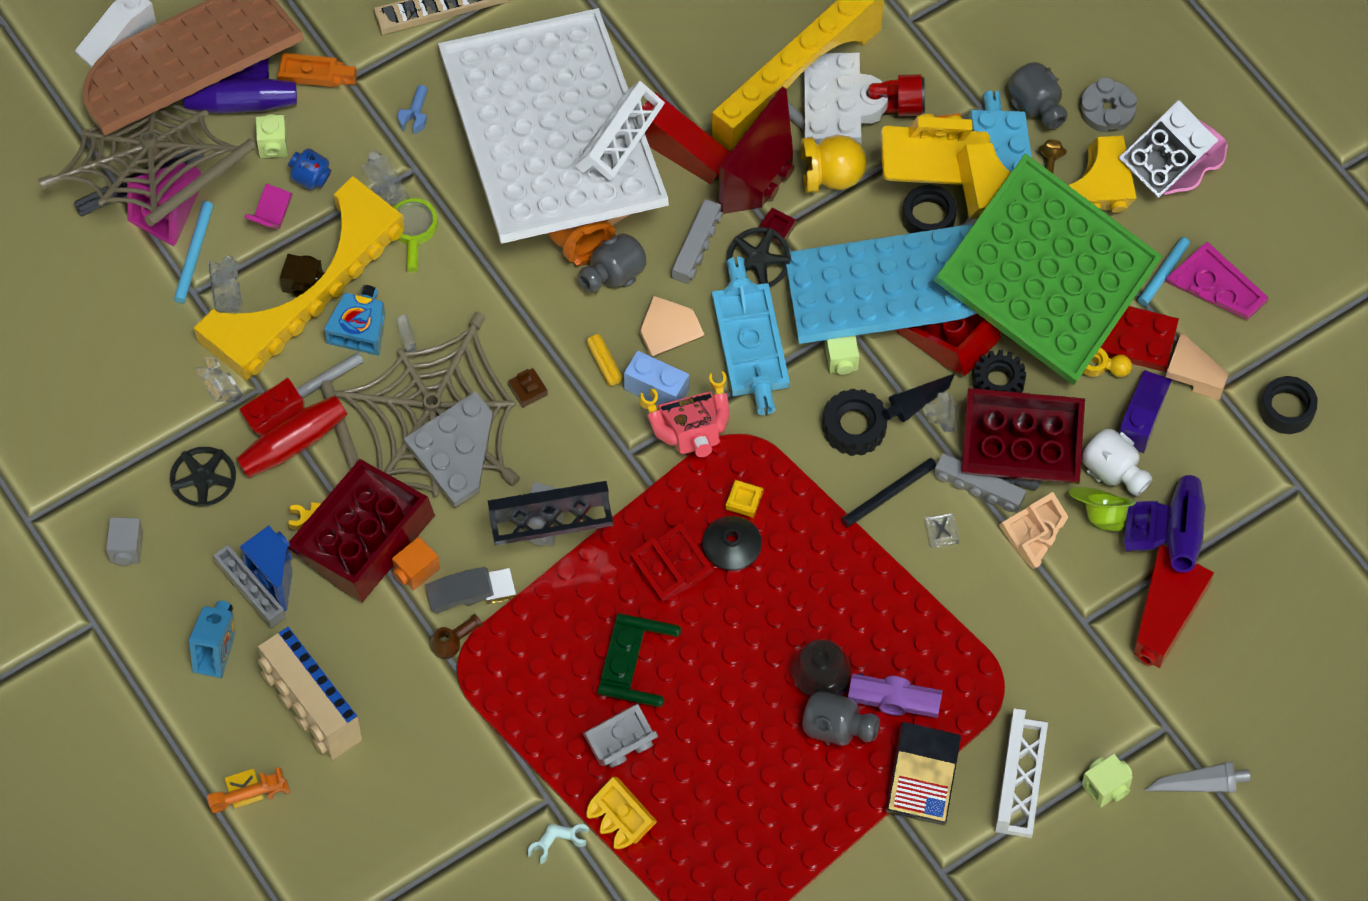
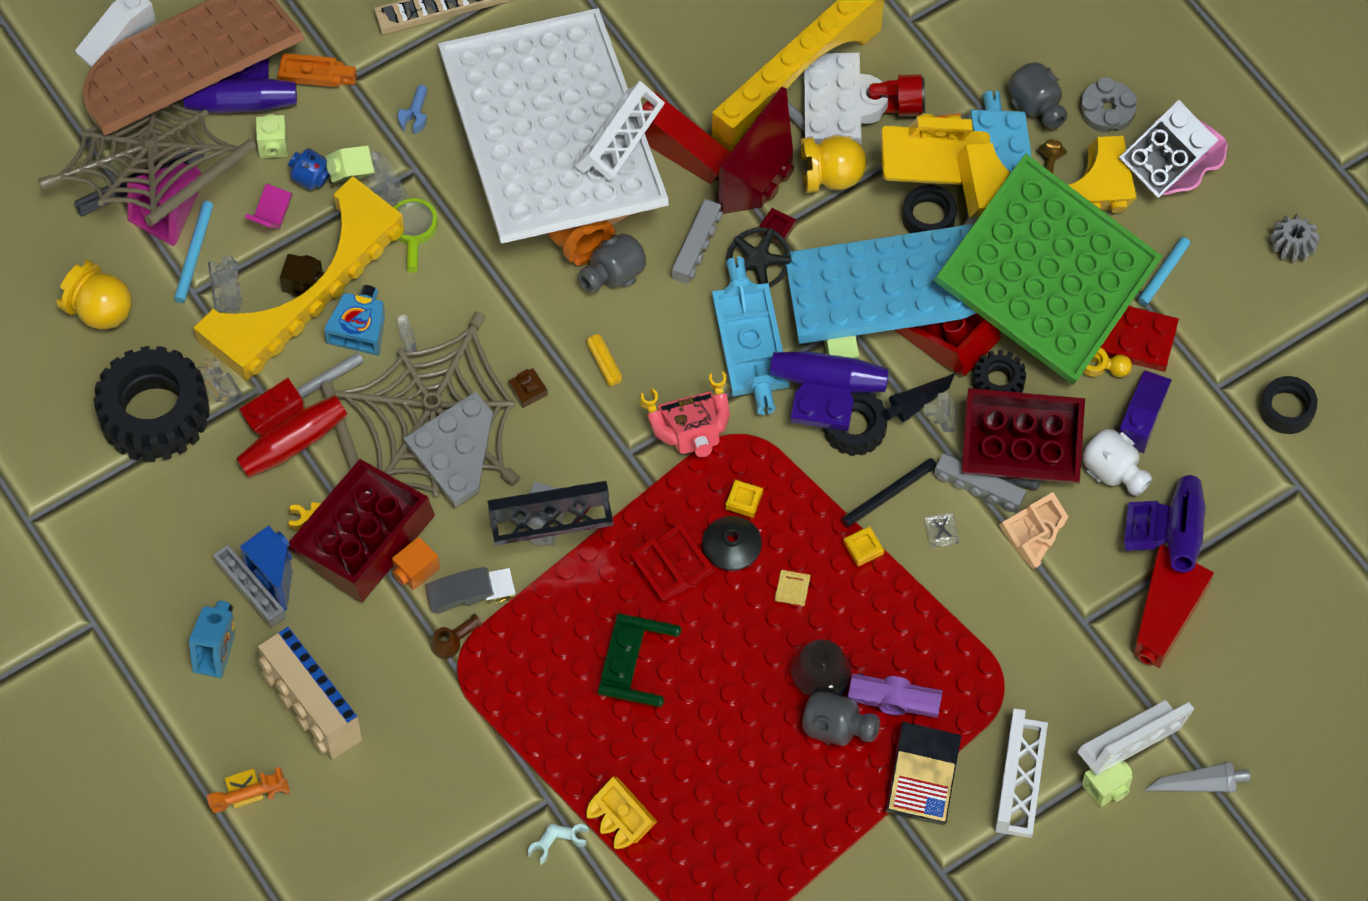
light grey brick [106,517,143,566] -> none
pearl dark grey wheel [170,447,236,506] -> none
light grey bracket [583,704,658,768] -> none
light blue brick [624,351,689,405] -> none
light nougat slope [639,296,704,357] -> none
lime piece [1069,487,1136,532] -> none
dark pink wing [1166,242,1268,320] -> none
light nougat slope [1166,334,1229,400] -> none
none -> yellow tile [56,259,132,330]
none -> black tyre [94,346,210,462]
none -> yellowish green brick [325,145,375,183]
none -> dark purple plate [770,351,889,431]
none -> clear yellow tile [775,570,811,606]
none -> yellow tile [844,526,884,566]
none -> white fence [1078,700,1194,775]
none -> light grey gear [1270,213,1320,263]

